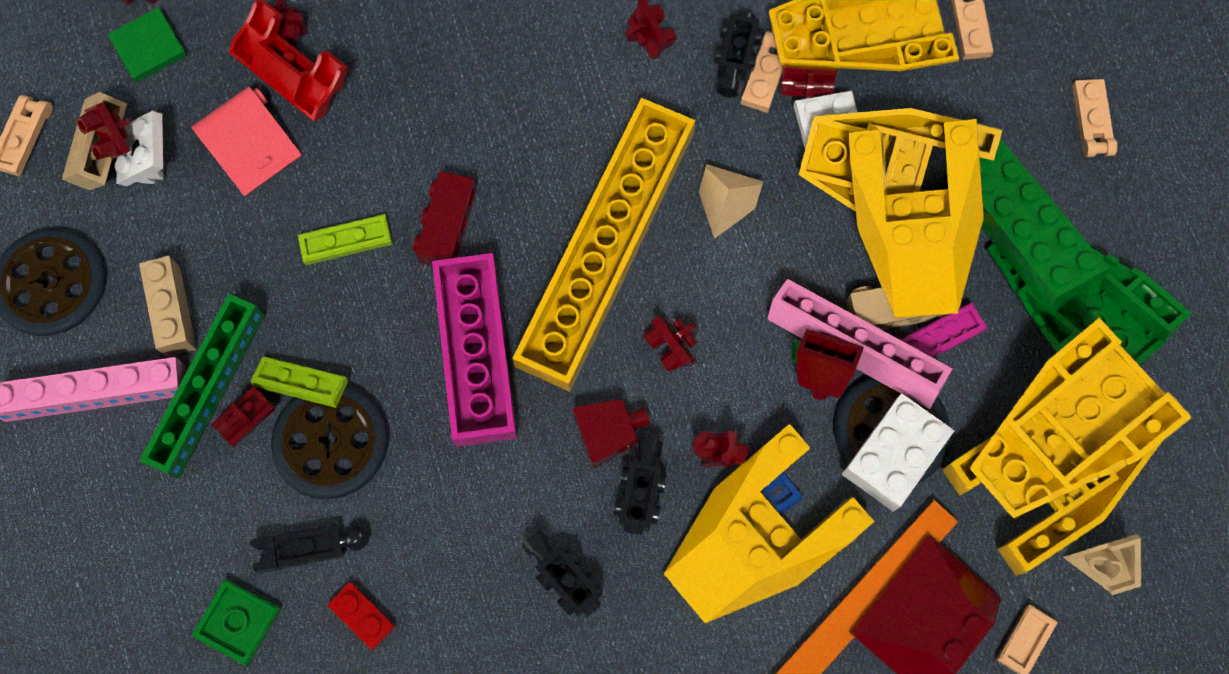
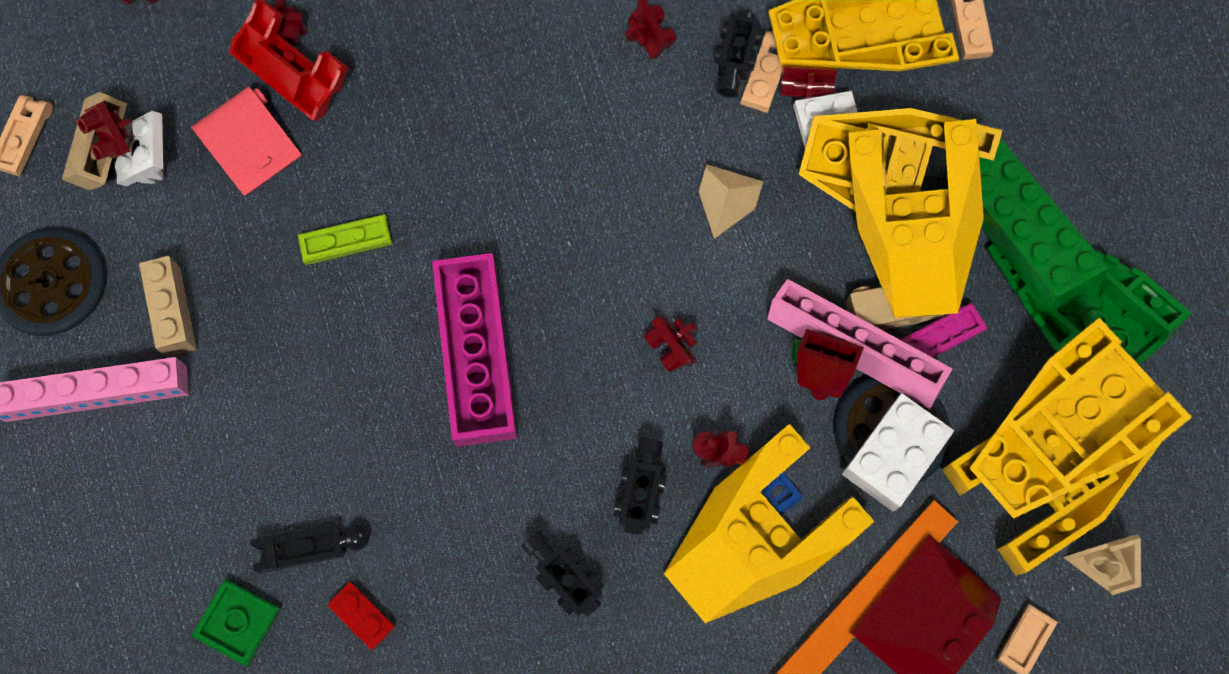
green tile [107,7,187,83] -> none
green brick [139,293,265,480] -> none
dark red hips [211,386,276,448] -> none
lime tile [250,356,348,408] -> none
wedge [271,386,388,499] -> none
dark red brick [413,171,477,266] -> none
yellow brick [512,98,695,392] -> none
dark red torso [572,399,650,469] -> none
light nougat plate [1072,79,1117,158] -> none

